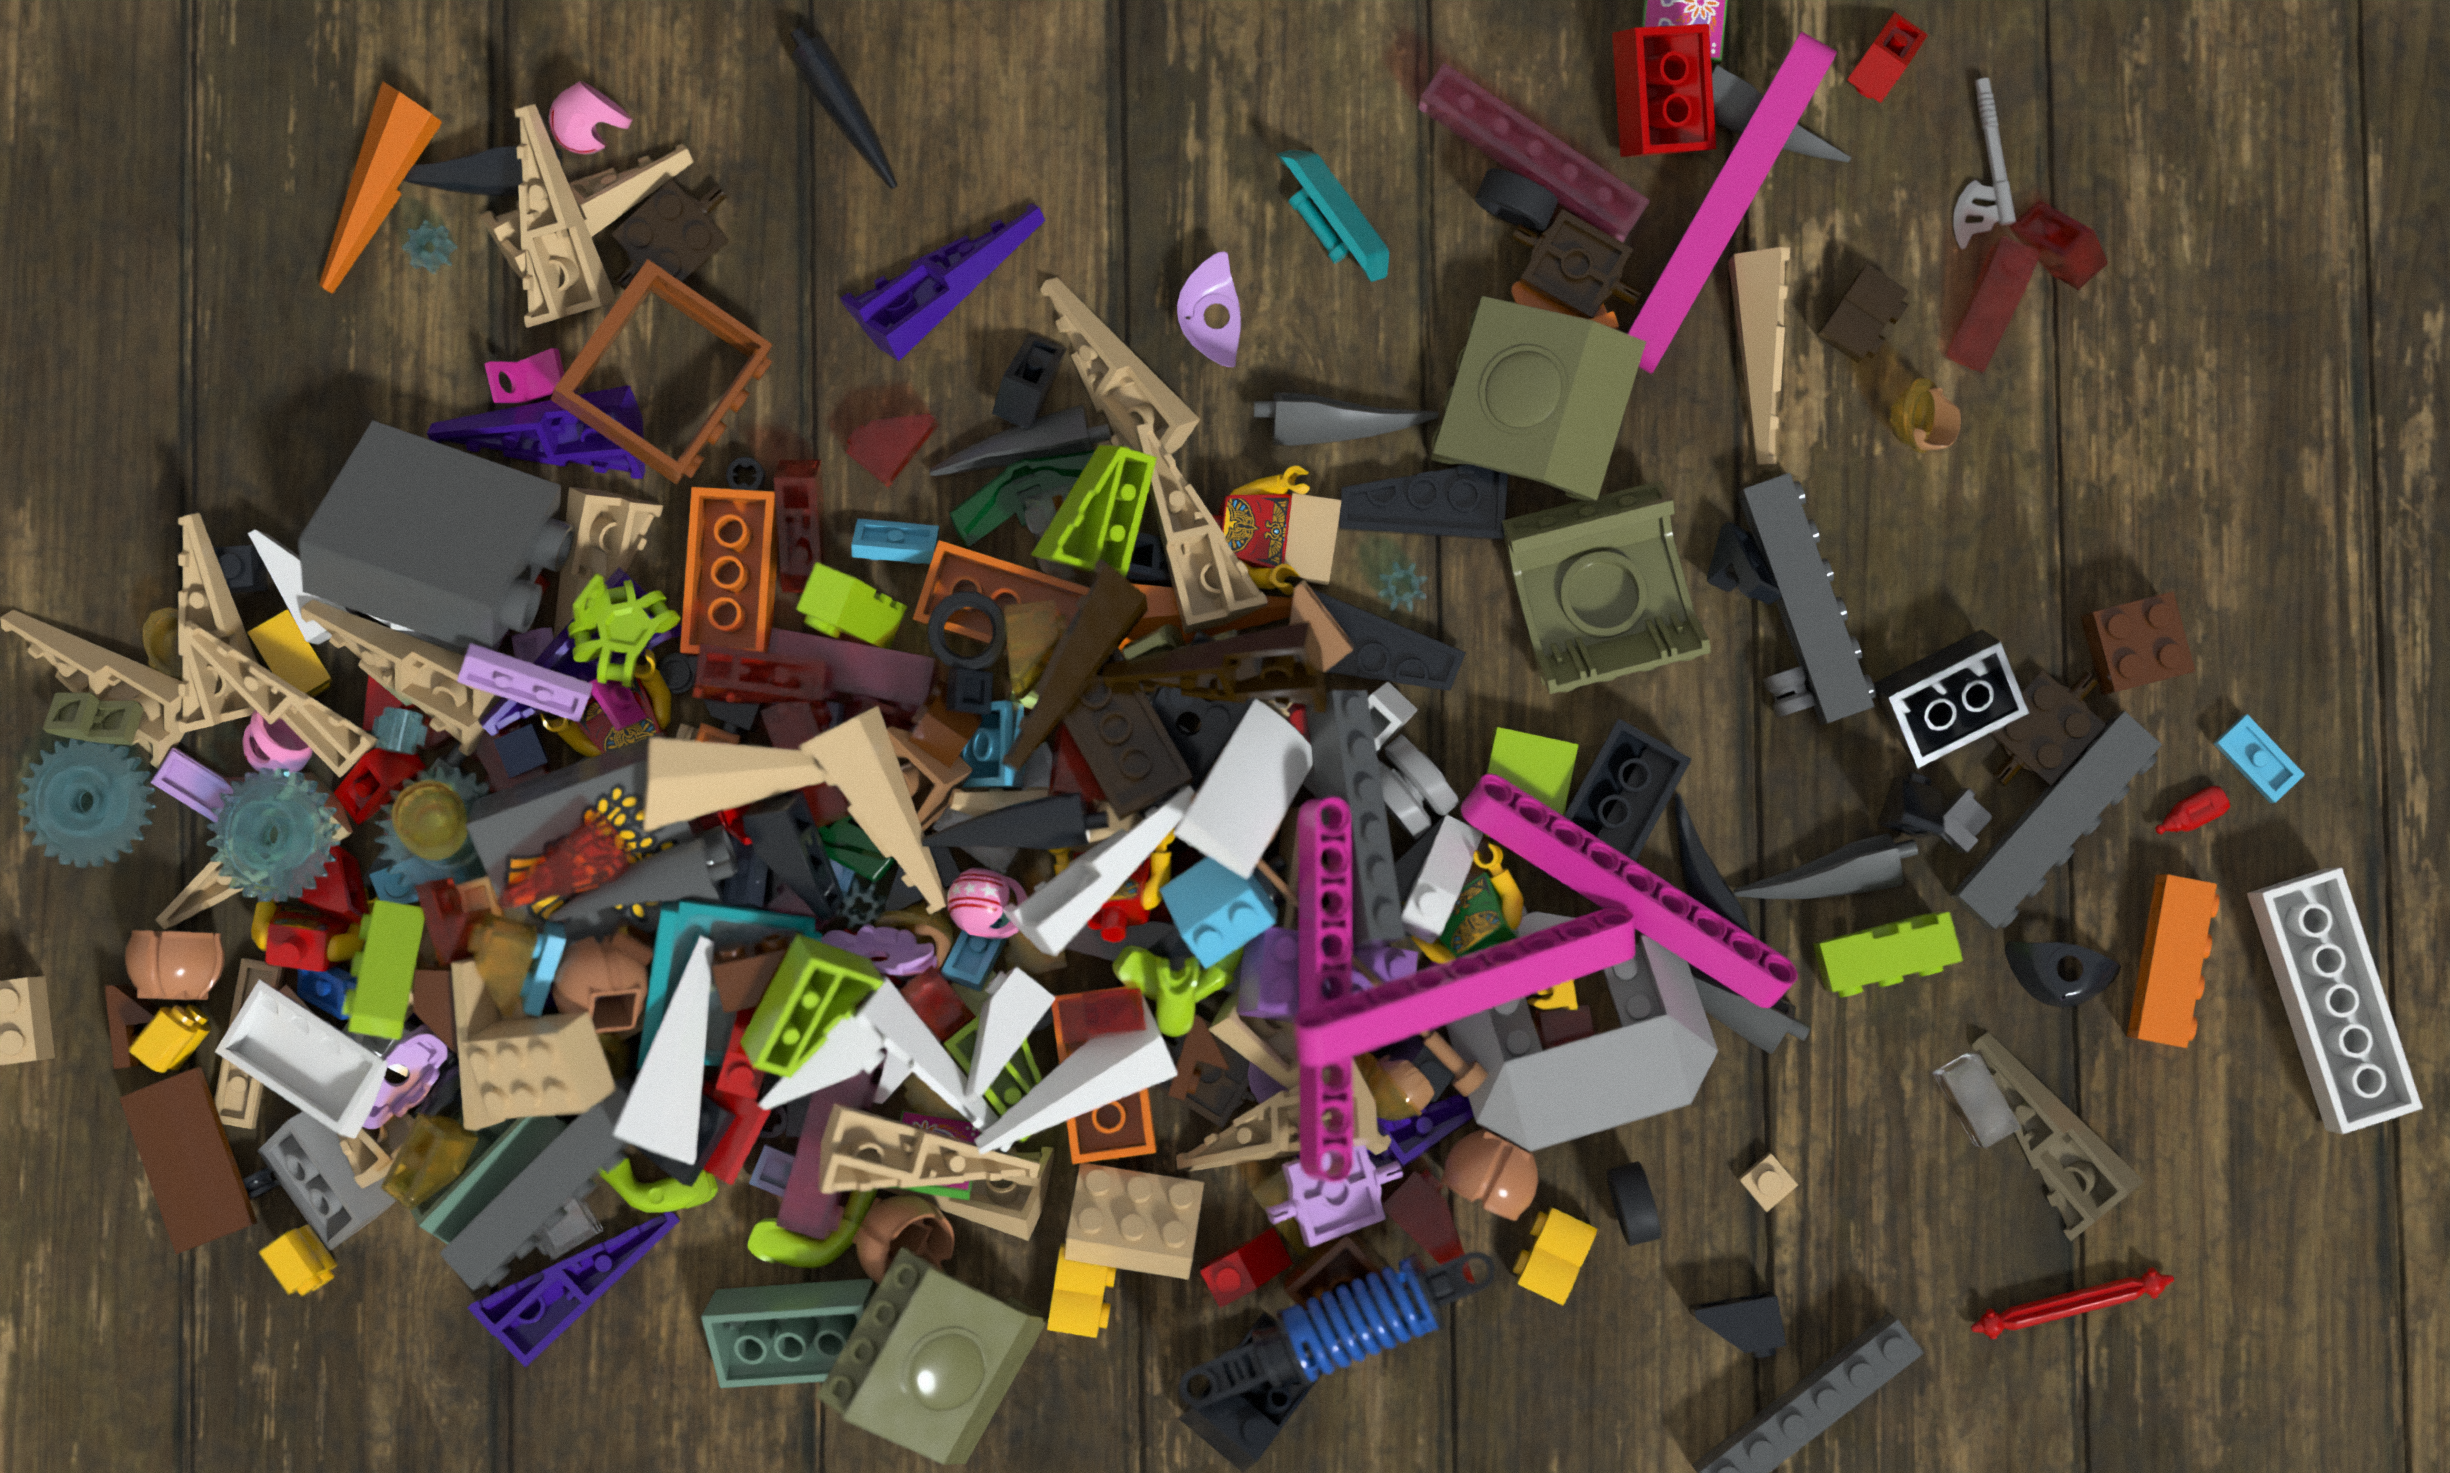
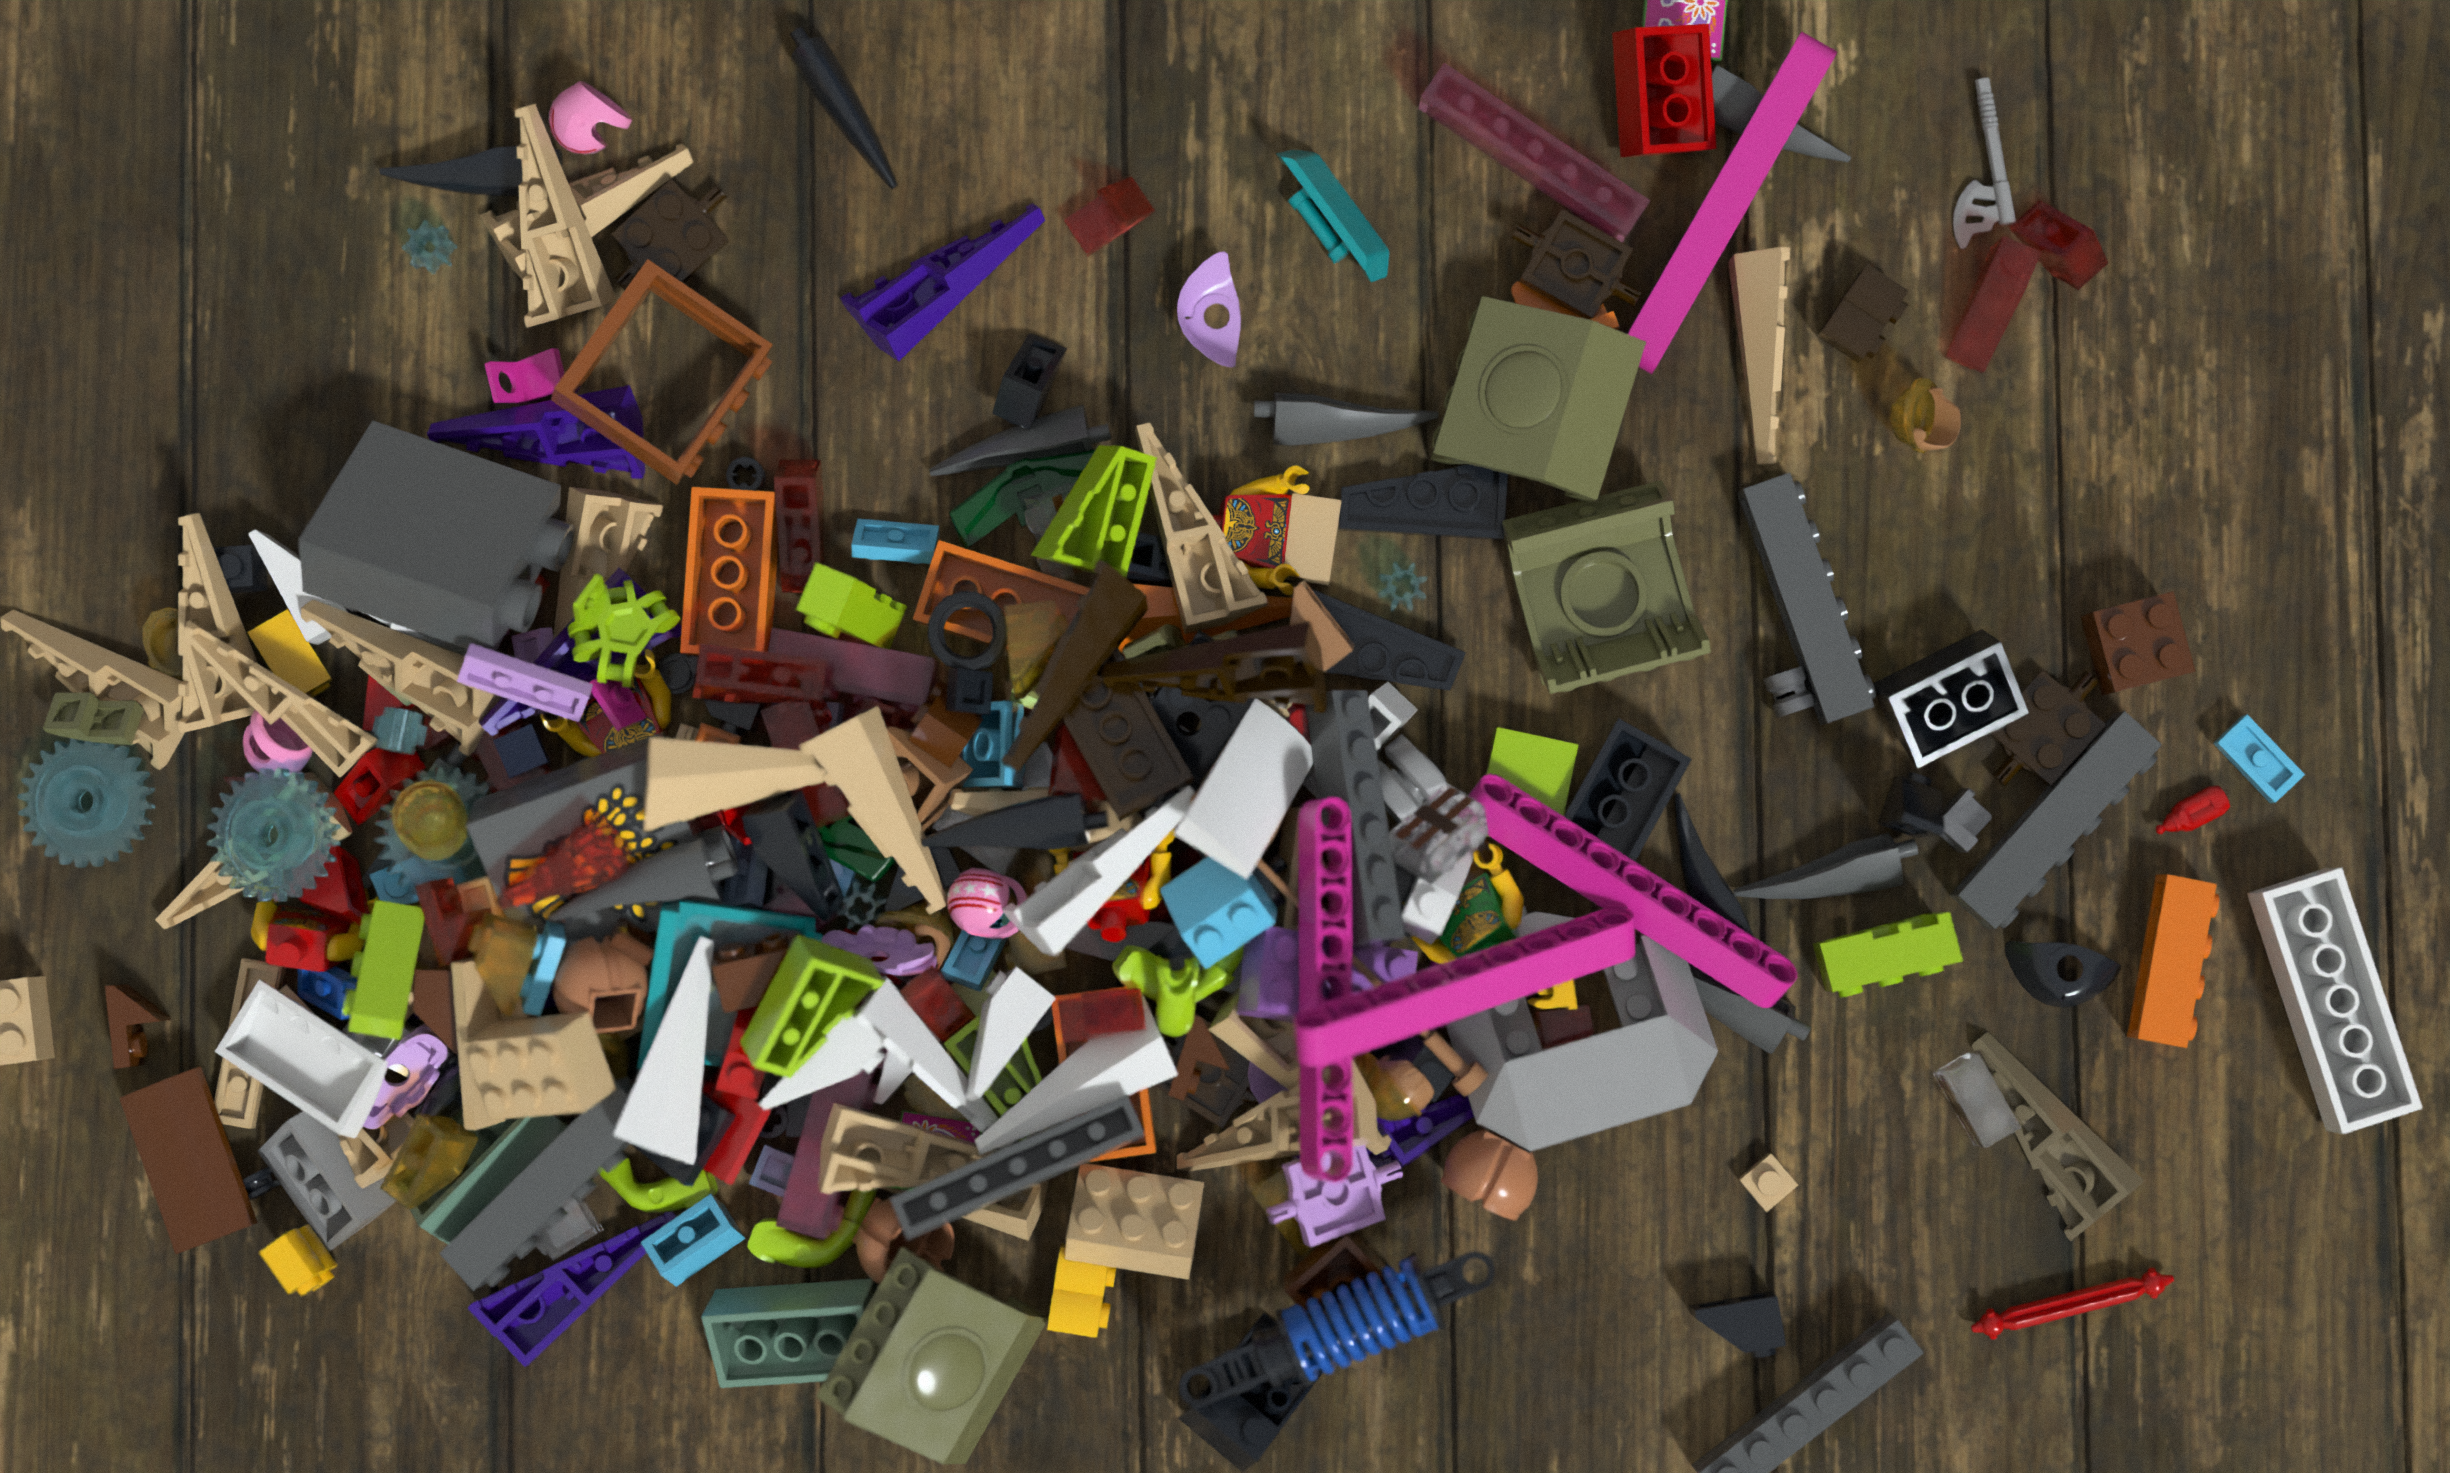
nougat piece [125,930,225,1000] -> none
yellow brick [129,1004,211,1073] -> none
lavender tile [151,747,246,826] -> none
orange wedge [319,82,443,294] -> none
clear red slope [845,414,939,488] -> none
tan wedge [1040,278,1200,454] -> none
red slope [1200,1226,1293,1308] -> none
clear red slope [1381,1168,1475,1295] -> none
black tyre [1475,168,1558,232] -> none
yellow brick [1512,1206,1598,1305] -> none
black tyre [1607,1161,1661,1246] -> none
black slope [1707,521,1782,605] -> none
red slope [1847,12,1928,103] -> none
none -> medium azure brick [641,1194,746,1287]
none -> dark grey brick [890,1095,1145,1241]
none -> clear red slope [1064,177,1155,257]
none -> clear brick [1389,783,1489,885]

